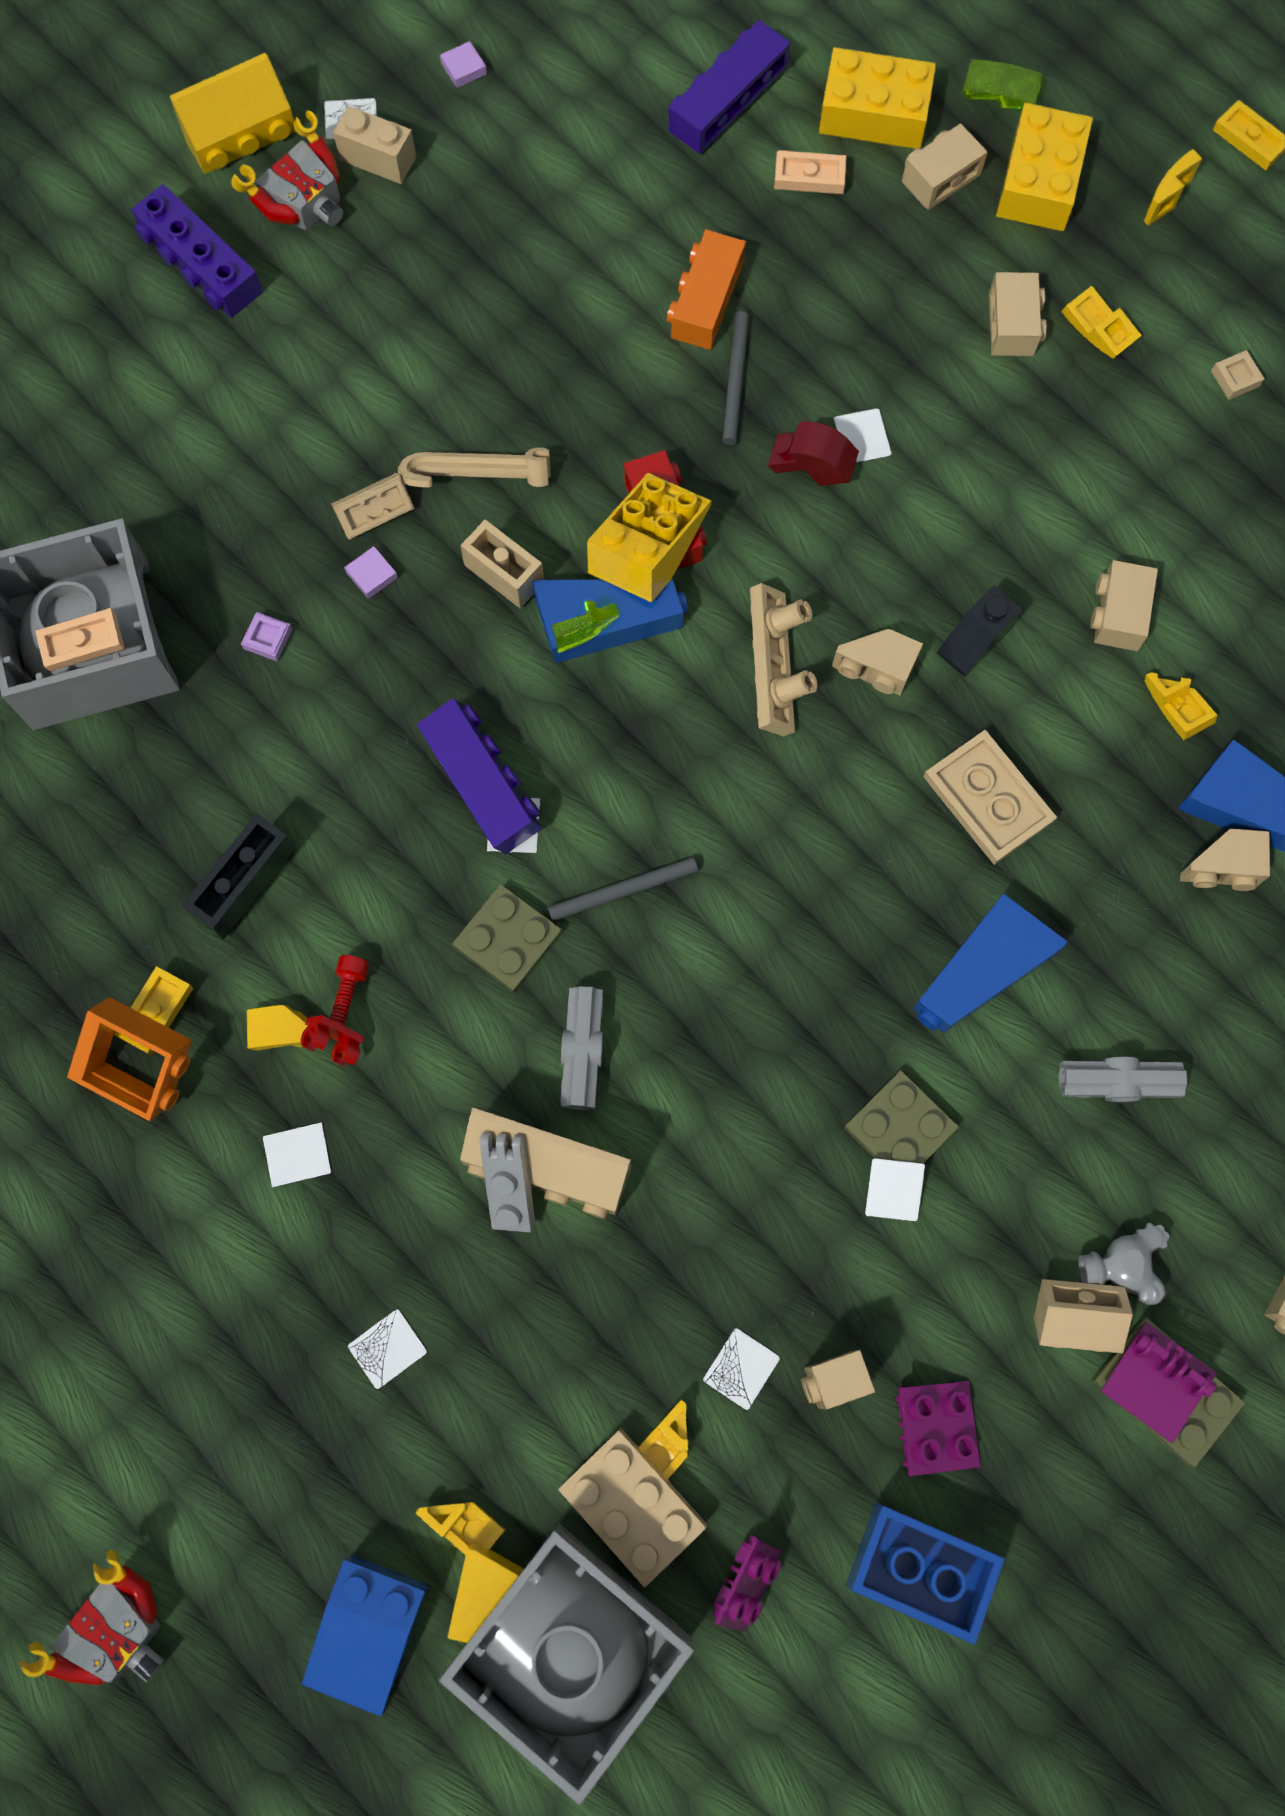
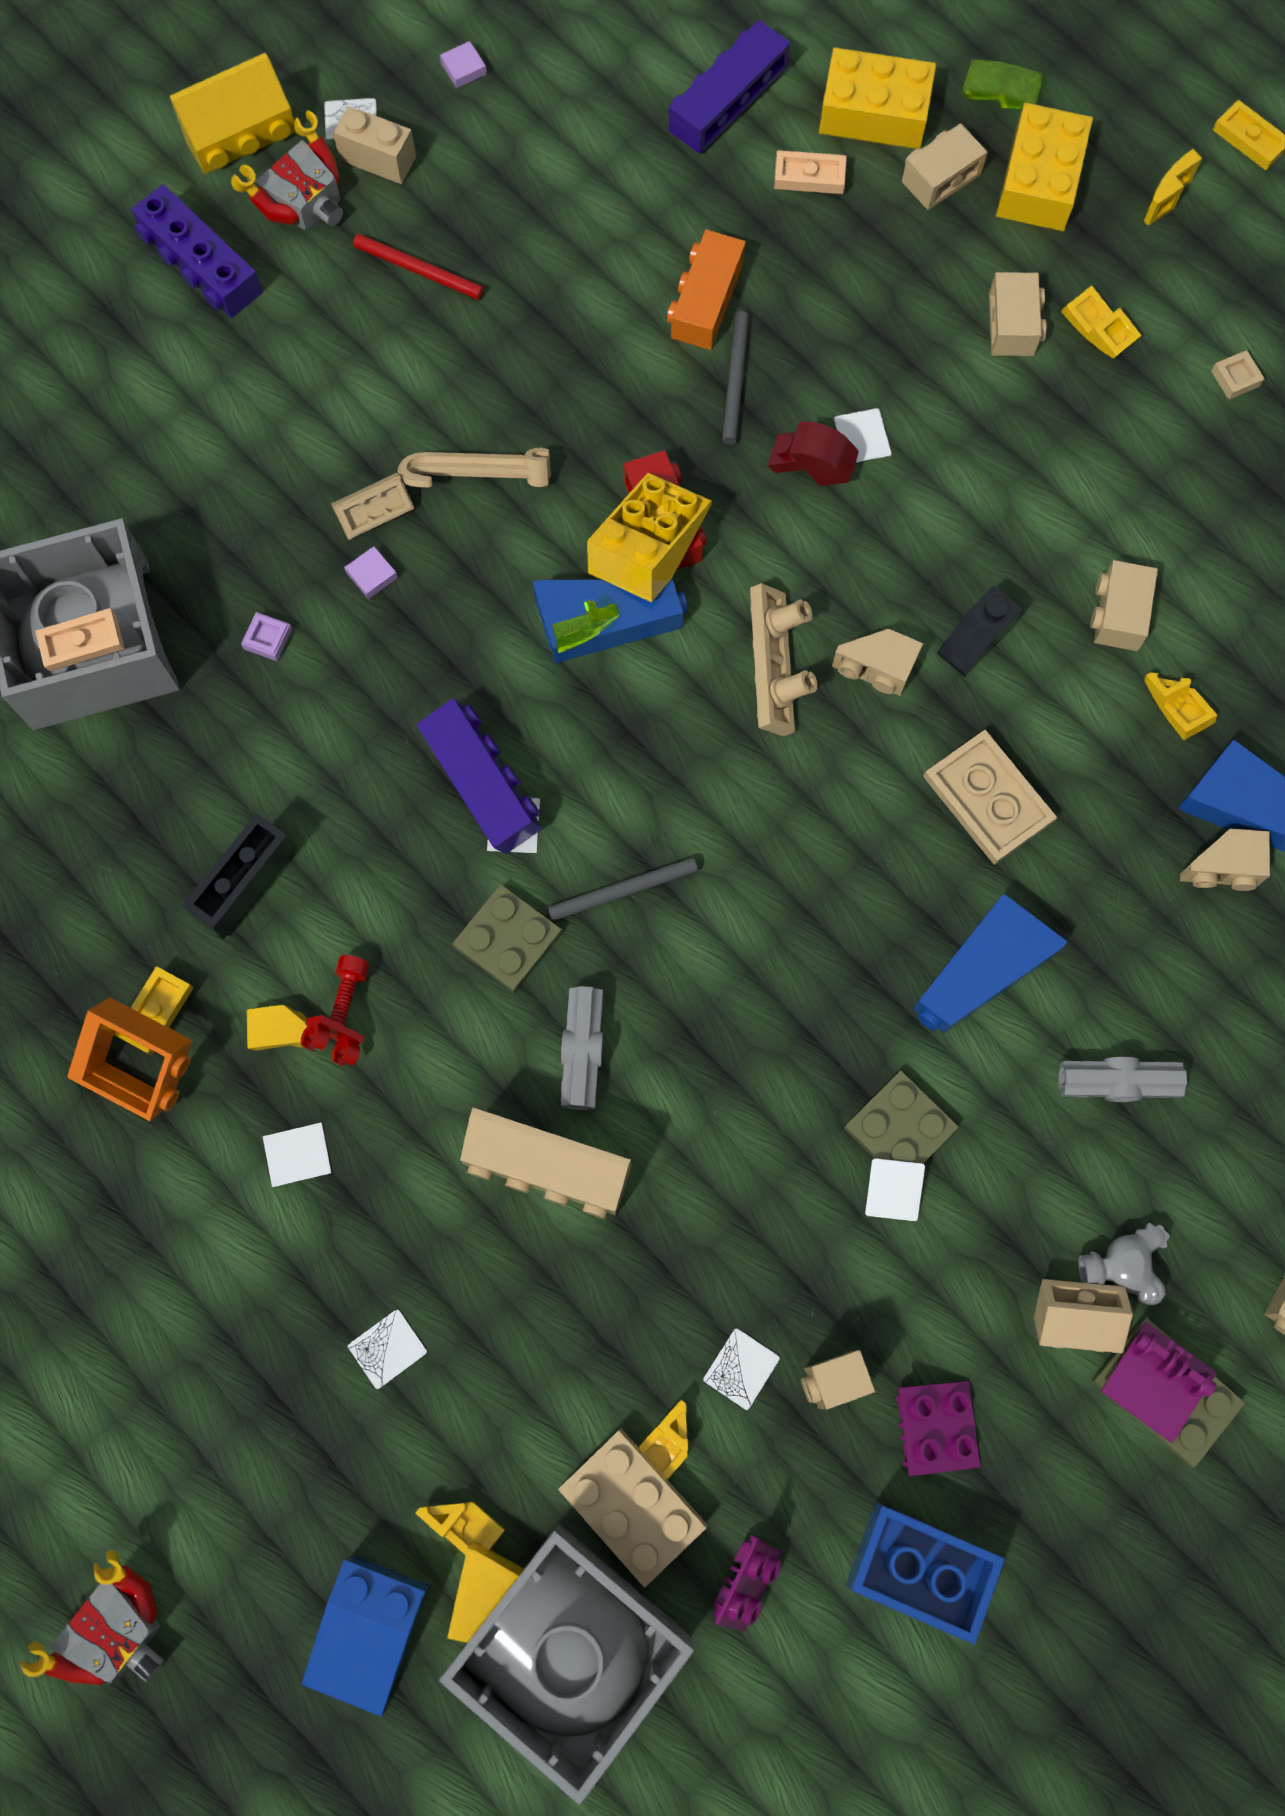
tan brick [460,520,544,609] -> none
light grey hinge [480,1133,535,1233] -> none
none -> red bar [353,233,484,300]

